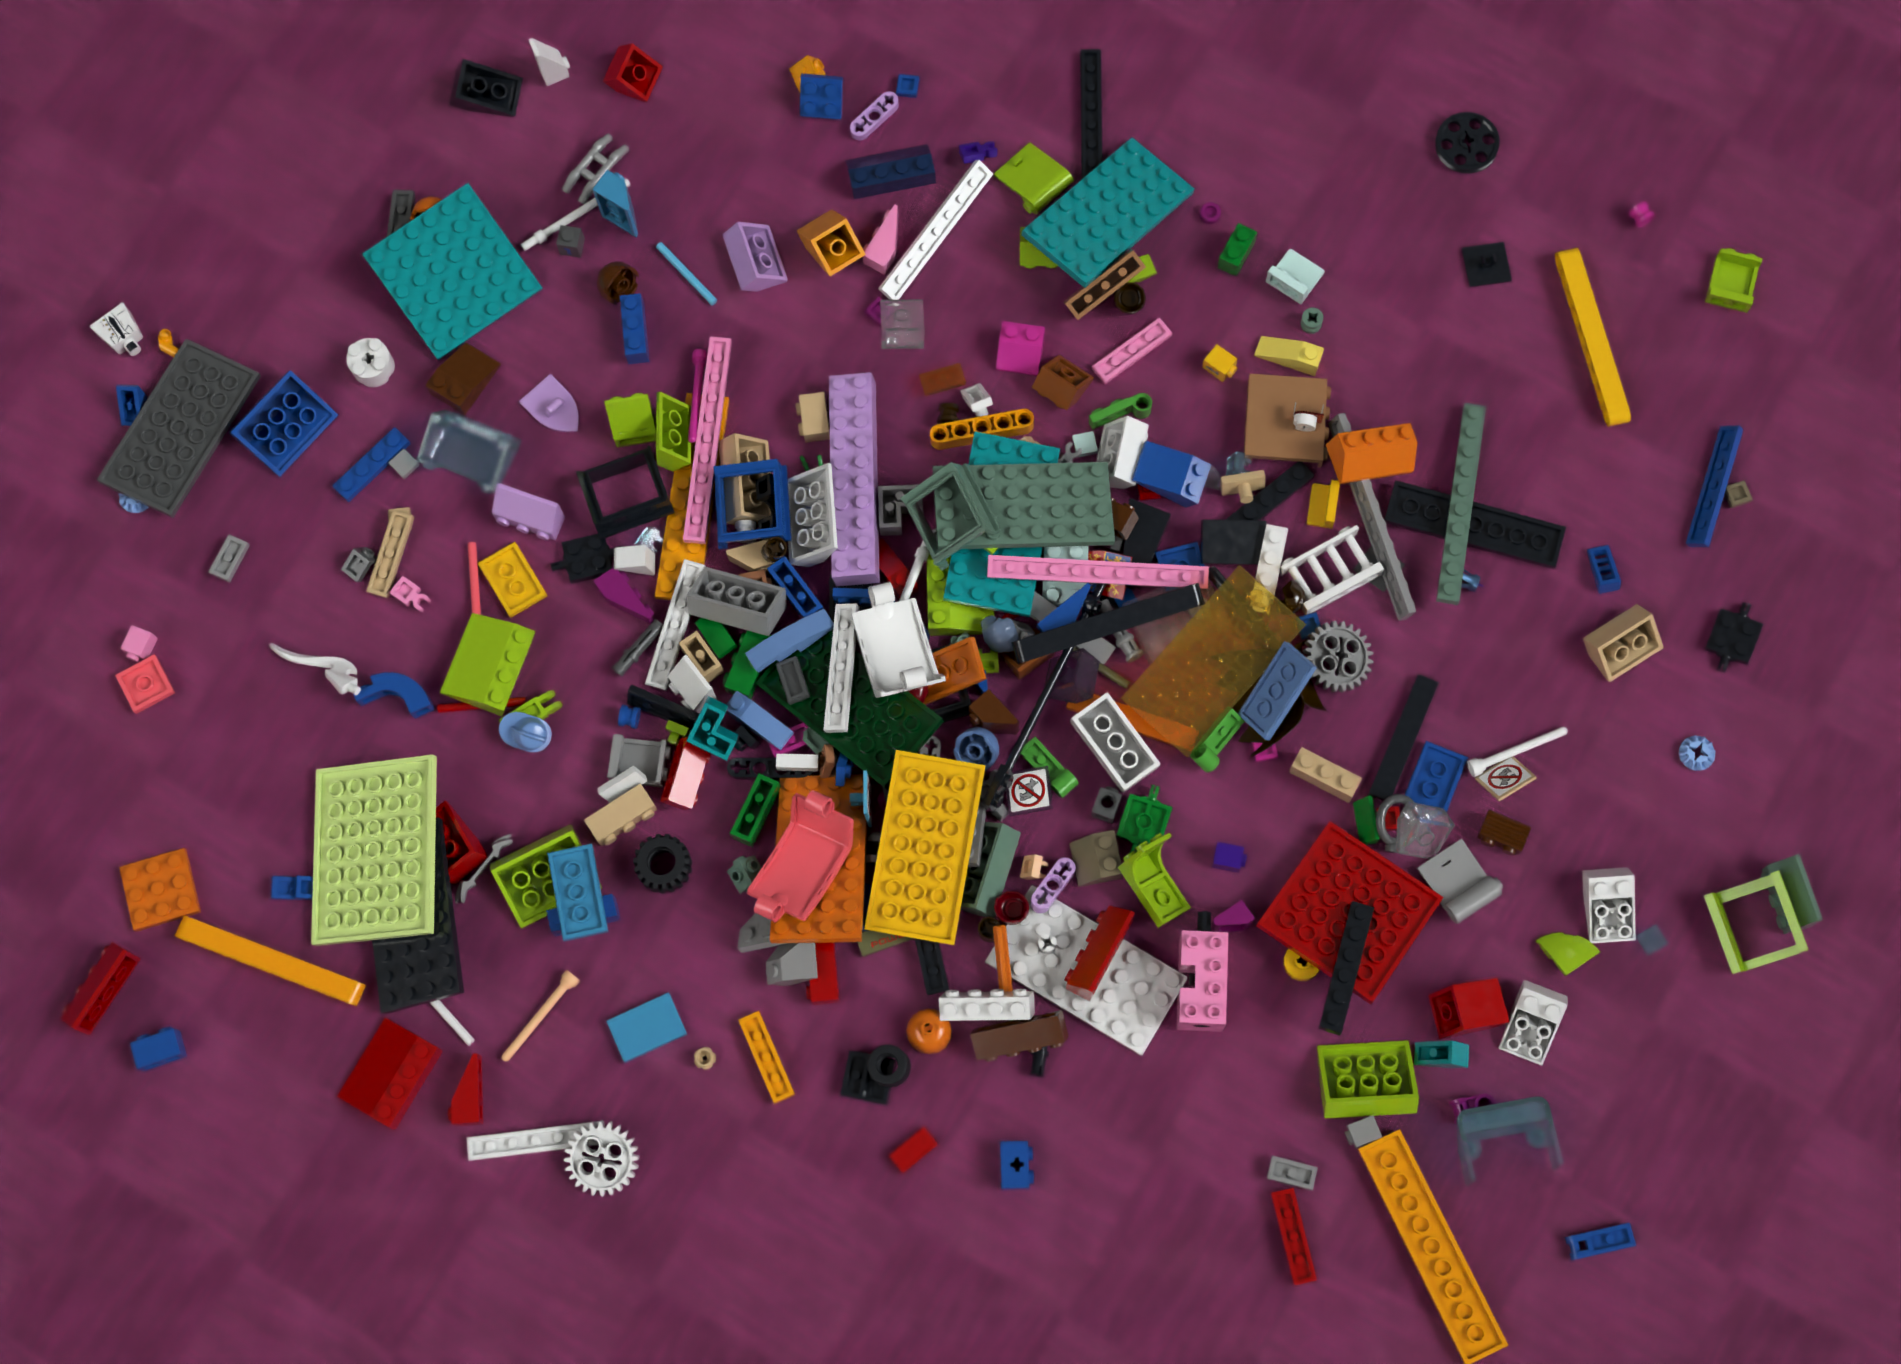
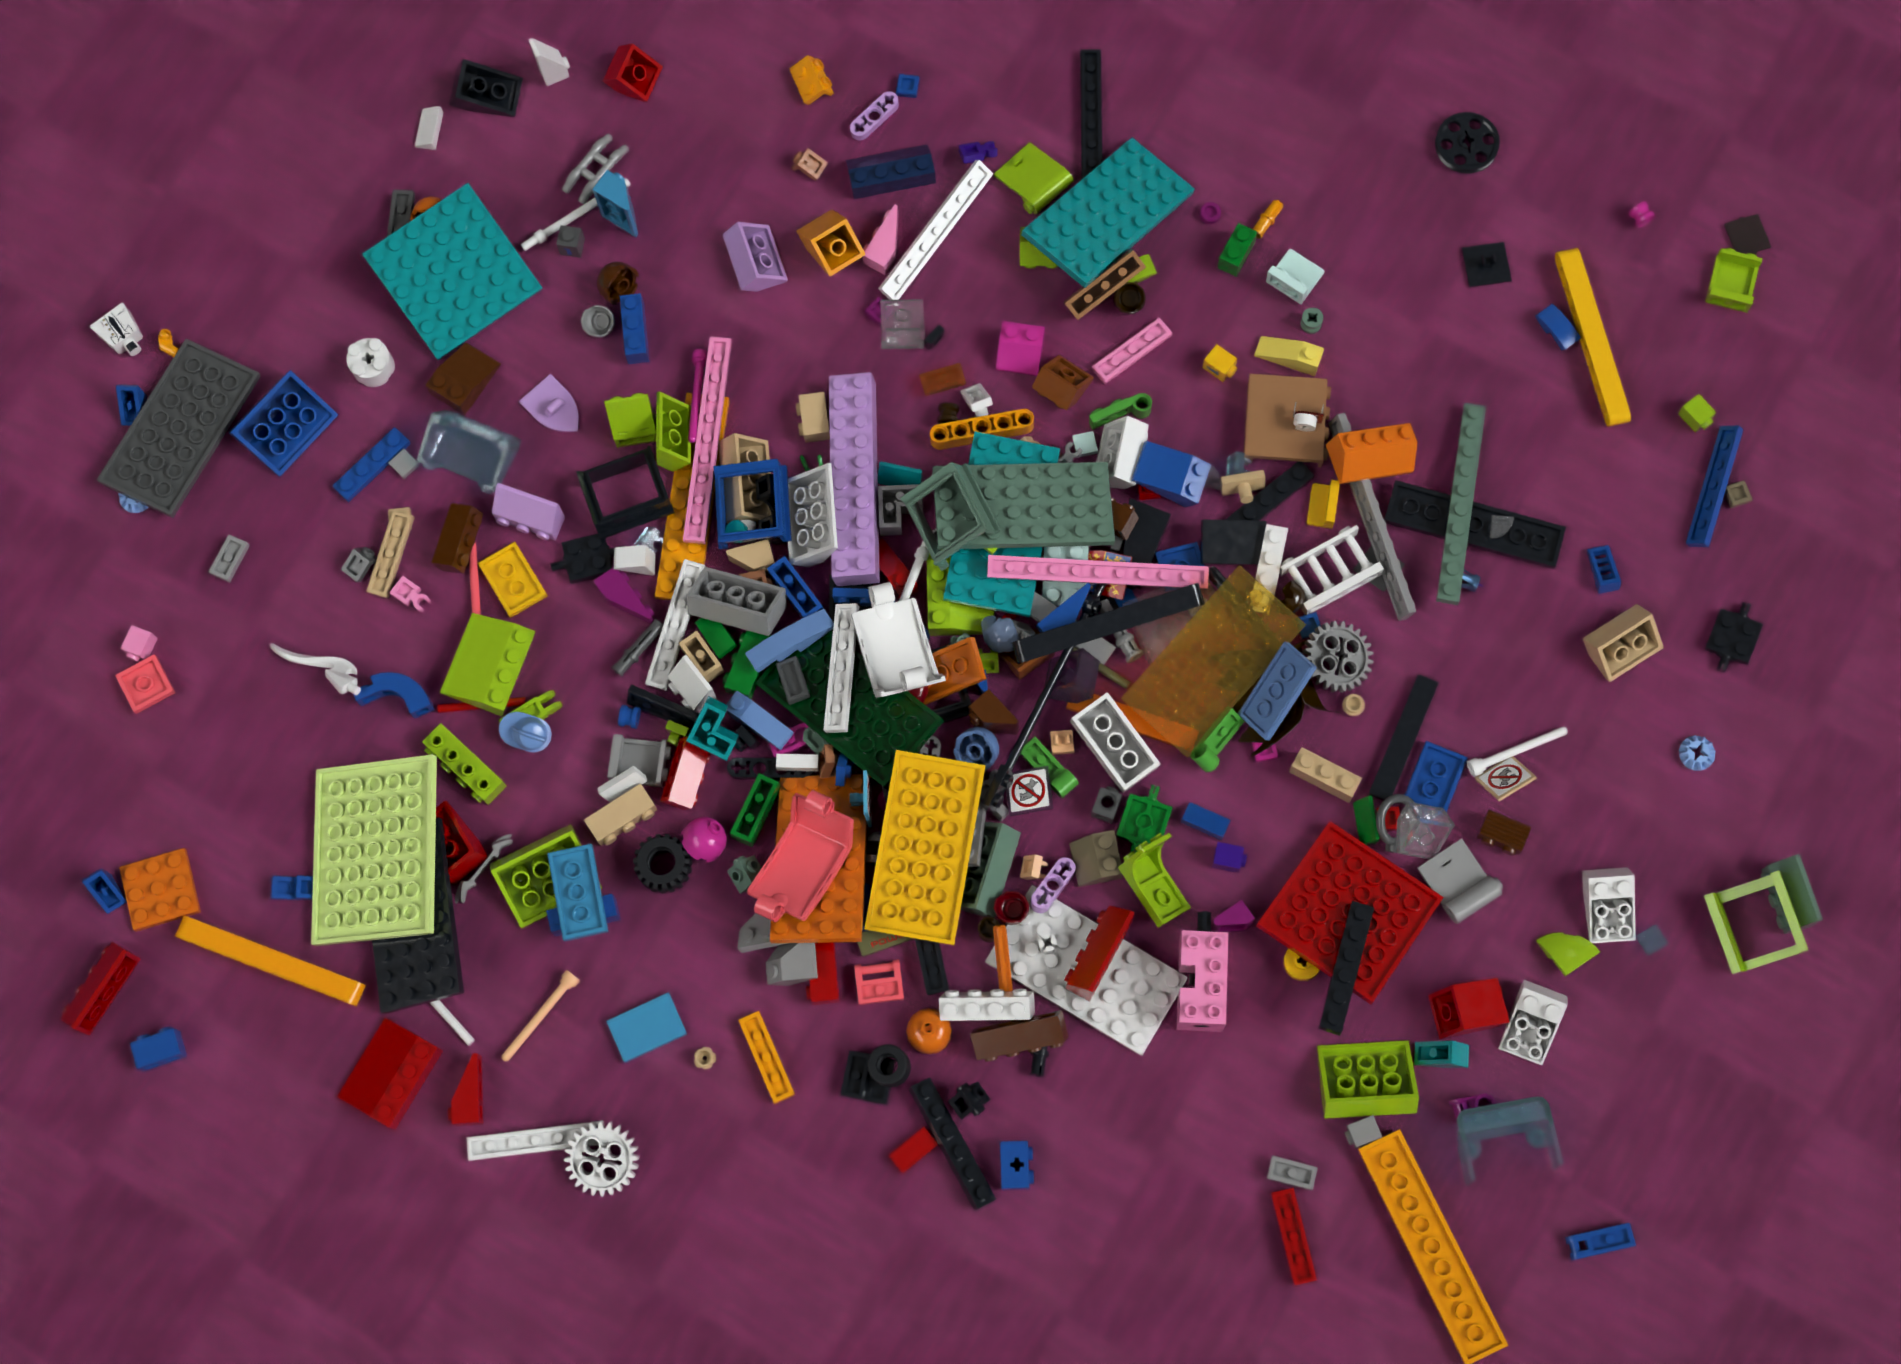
medium azure bar [656,242,717,305] -> none
dark brown wheel [761,537,787,563] -> none
blue plate [800,73,843,120] -> none
none -> blue slope [82,868,127,914]
none -> white slope [415,106,443,150]
none -> lime brick [422,723,507,805]
none -> reddish brown brick [431,503,483,574]
none -> light grey hair [580,305,615,338]
none -> dark pink cylinder [681,816,727,863]
none -> teal tile [725,520,748,543]
none -> nougat bracket [791,148,828,181]
none -> coral plate [854,959,904,1005]
none -> teal slope [878,461,923,486]
none -> black plate [908,1077,996,1211]
none -> black tile [924,324,944,351]
none -> black brick [948,1081,991,1120]
none -> light nougat tile [1050,730,1074,755]
none -> blue slope [1181,802,1231,841]
none -> light orange axle [1252,200,1284,239]
none -> tan plate [1342,694,1365,716]
none -> clear tile [1490,515,1514,538]
none -> blue slope [1535,304,1581,351]
none -> lime brick [1678,394,1717,433]
none -> clear smoke piece [1724,214,1771,254]

